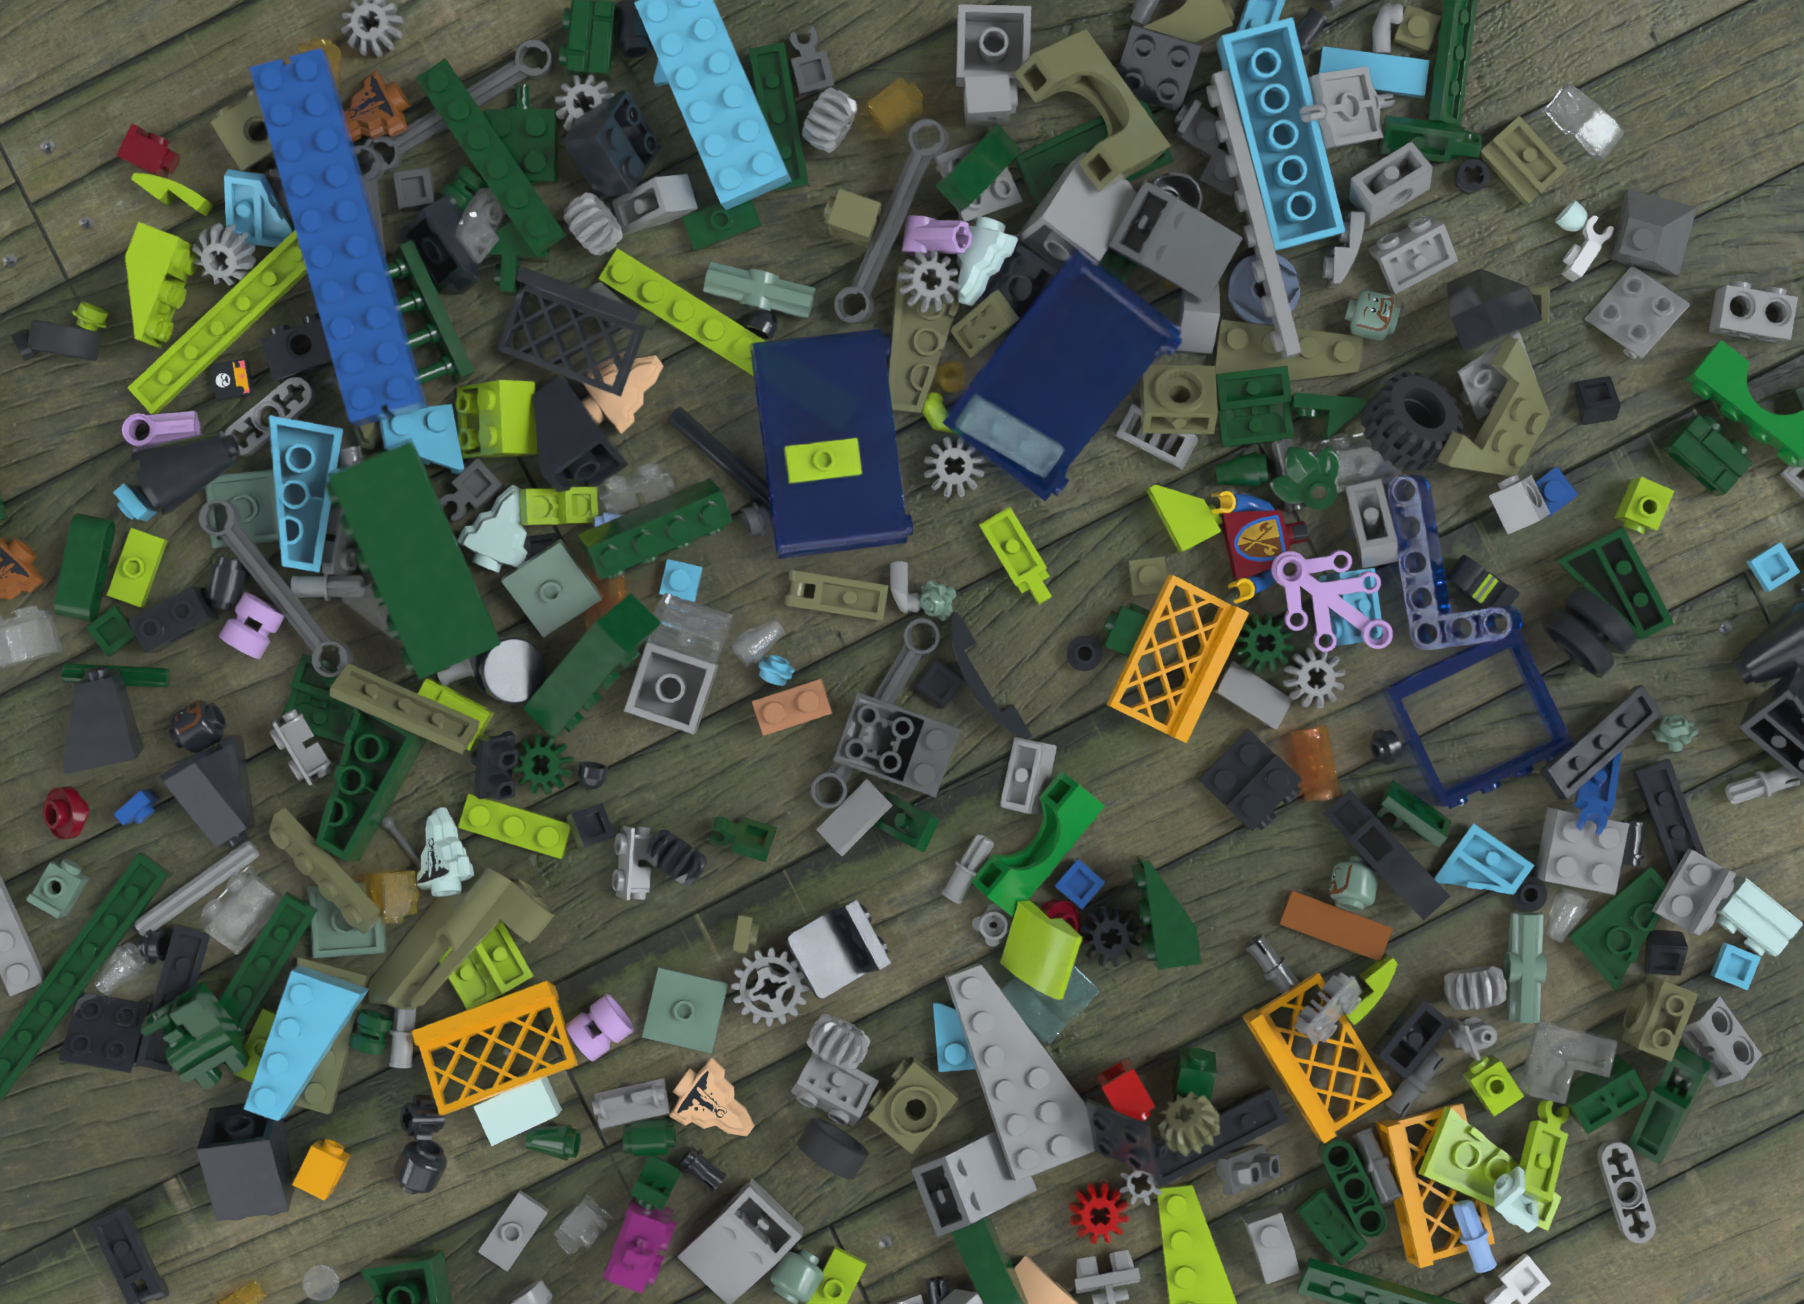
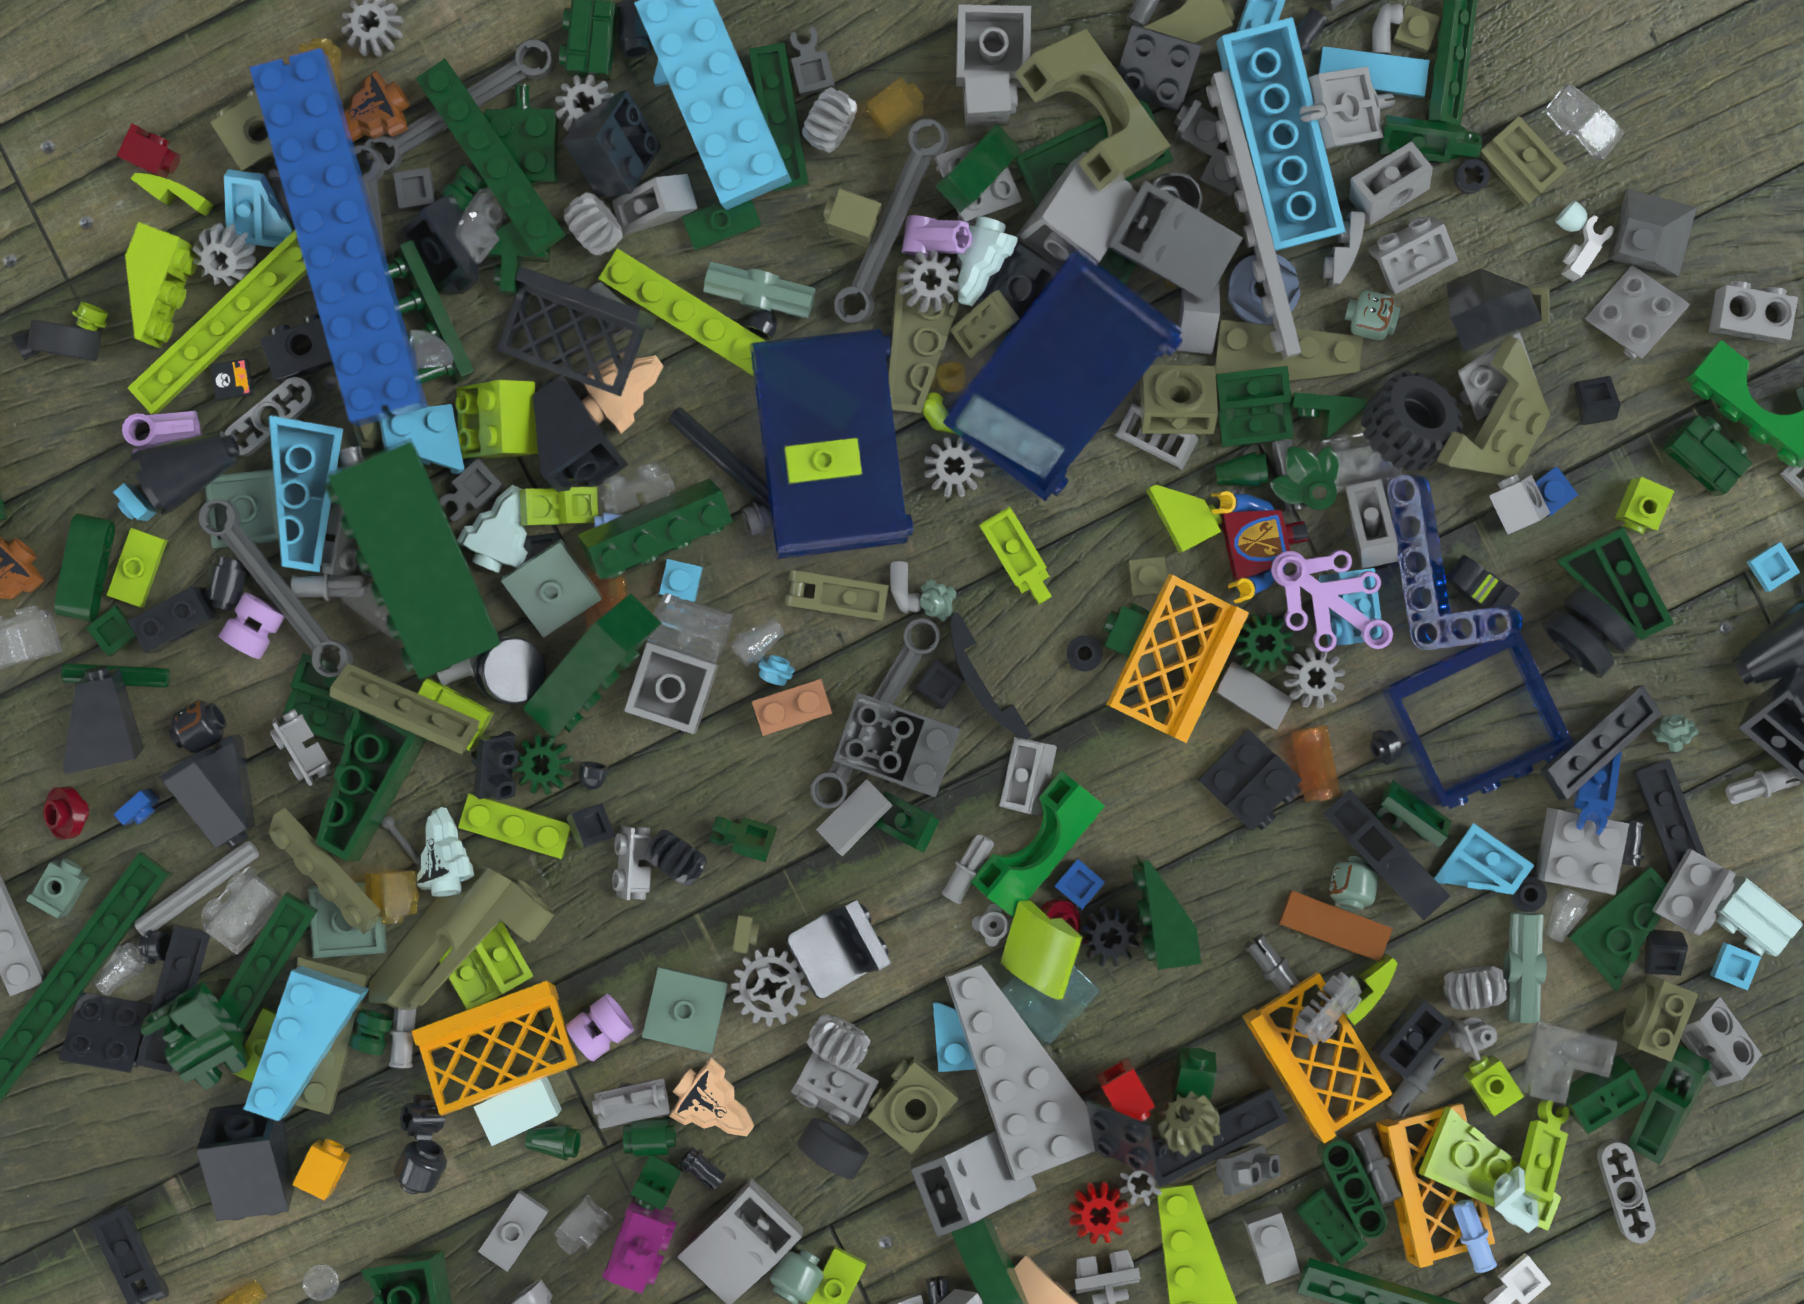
none -> clear tile [409,330,454,369]

